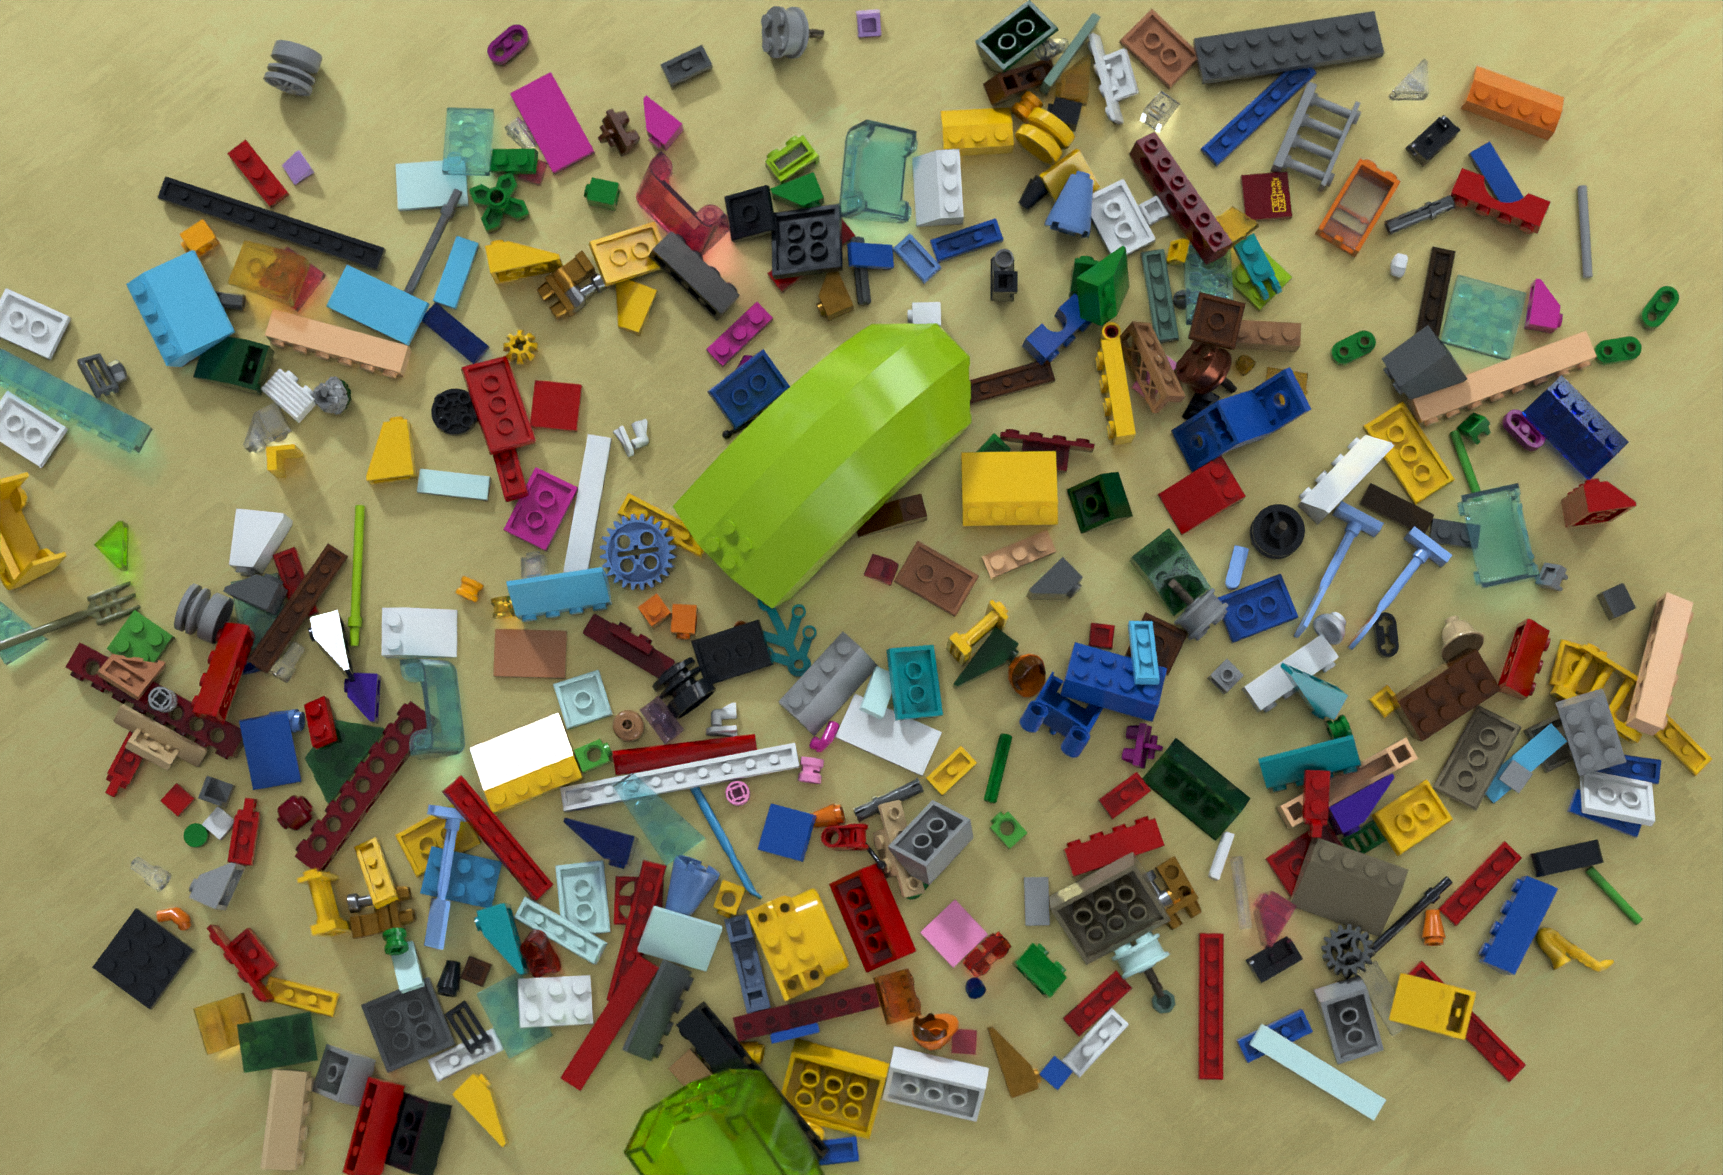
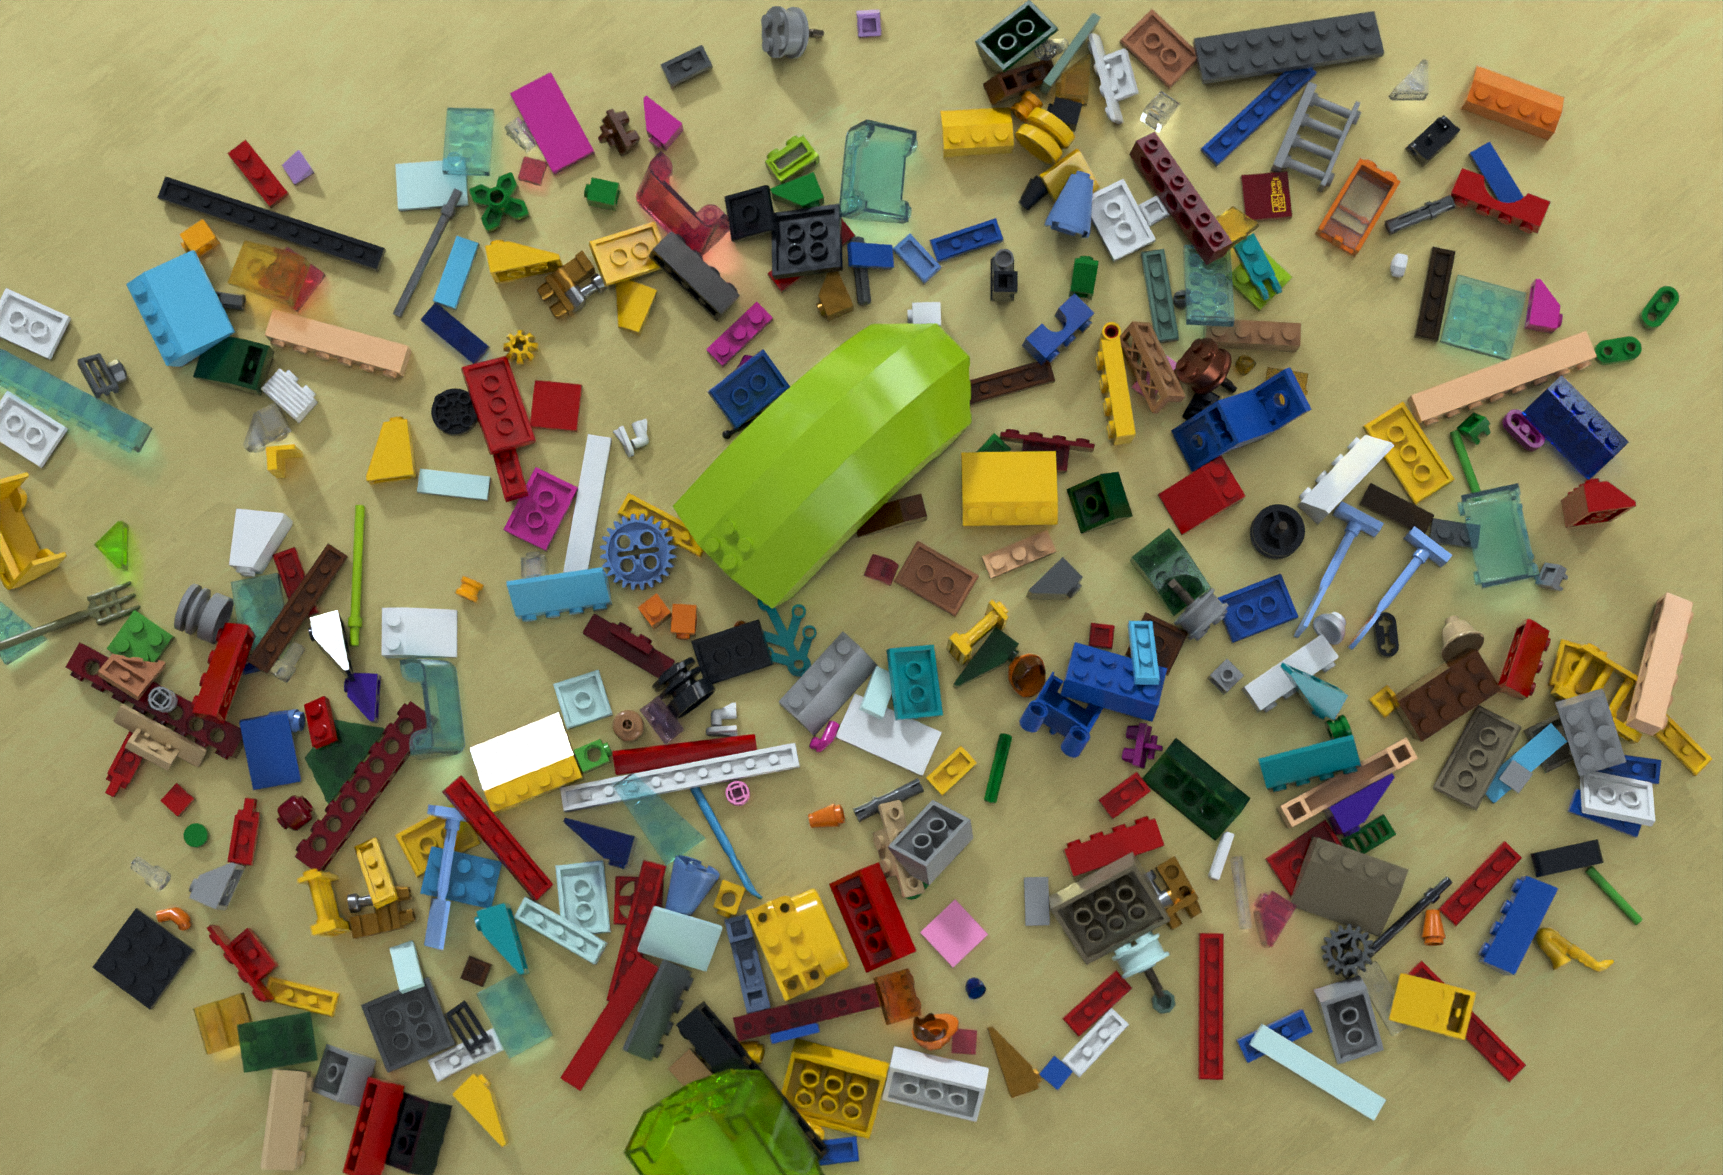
dark grey panel [198,776,235,808] -> none
white tile [202,806,234,840] -> none
dark grey slope [223,573,288,616] -> none
light grey wheel [263,40,322,96] -> none
light grey piece [313,376,351,415] -> none
medium azure tile [326,265,430,346] -> none
green wheel [382,927,409,955] -> none
black cone [436,960,461,997] -> none
magenta plate [487,24,529,64] -> none
green plate [490,149,539,174] -> none
clear yellow wheel [491,596,516,619] -> none
nougat tile [493,629,567,679] -> none
white plate [517,975,593,1029] -> none
clear red piece [520,929,561,978] -> none
blue tile [758,803,816,862] -> none
bright pink wheel [798,757,824,784] -> none
red piece [821,823,869,851] -> none
black hinge [866,842,886,870] -> none
white slope [912,149,964,227] -> none
clear red hinge [963,931,1012,979] -> none
bright green brick [989,811,1027,850] -> none
green slope [1011,943,1067,998] -> none
green slope [1076,246,1129,326] -> none
yellow tile [1166,238,1190,266] -> none
reddish brown tile [1188,292,1246,350] -> none
light blue bar [1225,545,1249,590] -> none
black hinge [1245,936,1303,983] -> none
red hinge [1302,770,1330,838] -> none
green plate [1330,330,1376,366] -> none
yellow tile [1371,779,1453,856] -> none
dark grey slope [1382,325,1467,400] -> none
light grey bar [1577,185,1593,278] -> none
dark grey panel [1597,583,1636,621] -> none

